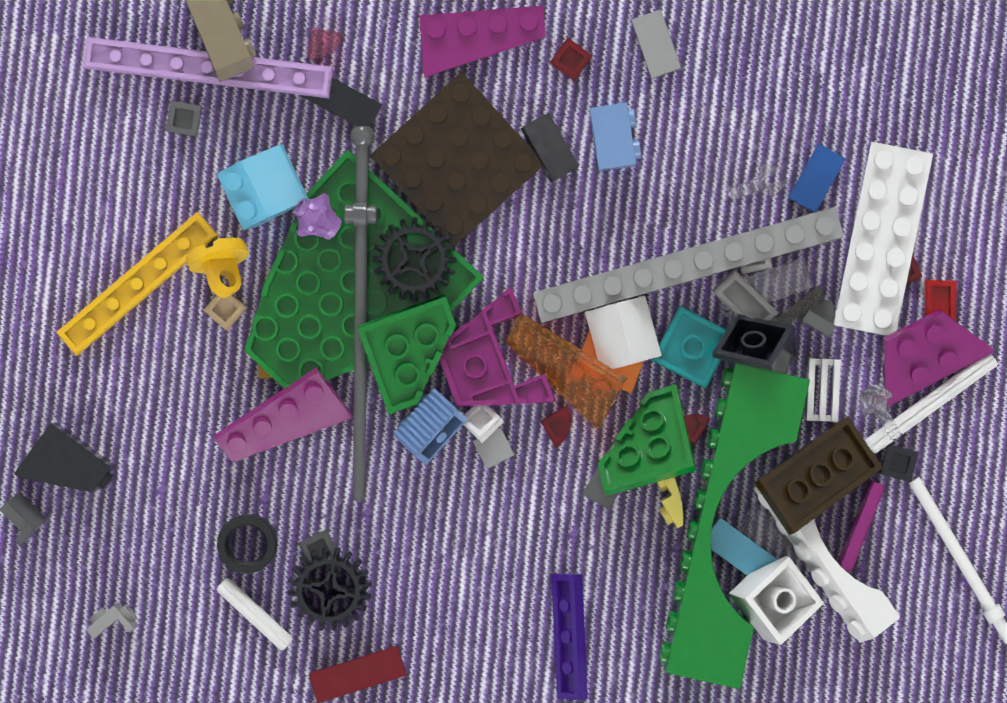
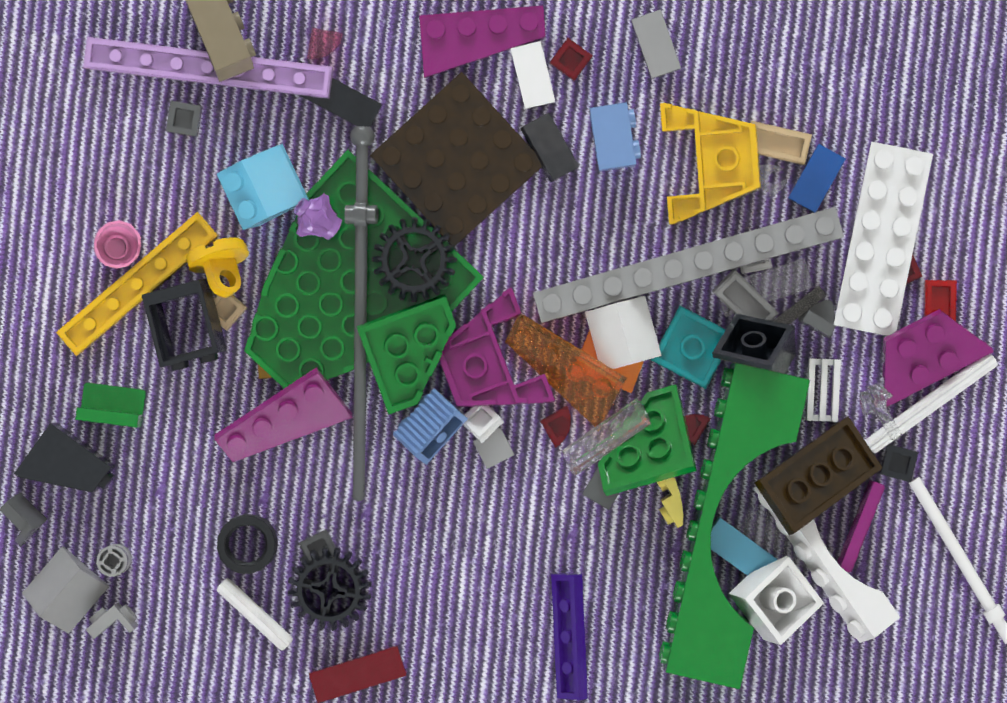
none -> light grey slope [22,546,110,634]
none -> green panel [75,382,146,428]
none -> bright pink hair [94,220,141,269]
none -> light grey wheel [96,544,132,577]
none -> black window [142,279,227,371]
none -> white tile [511,41,555,110]
none -> clear tile [562,398,651,476]
none -> yellow wing [660,103,761,225]
none -> tan tile [750,121,812,165]

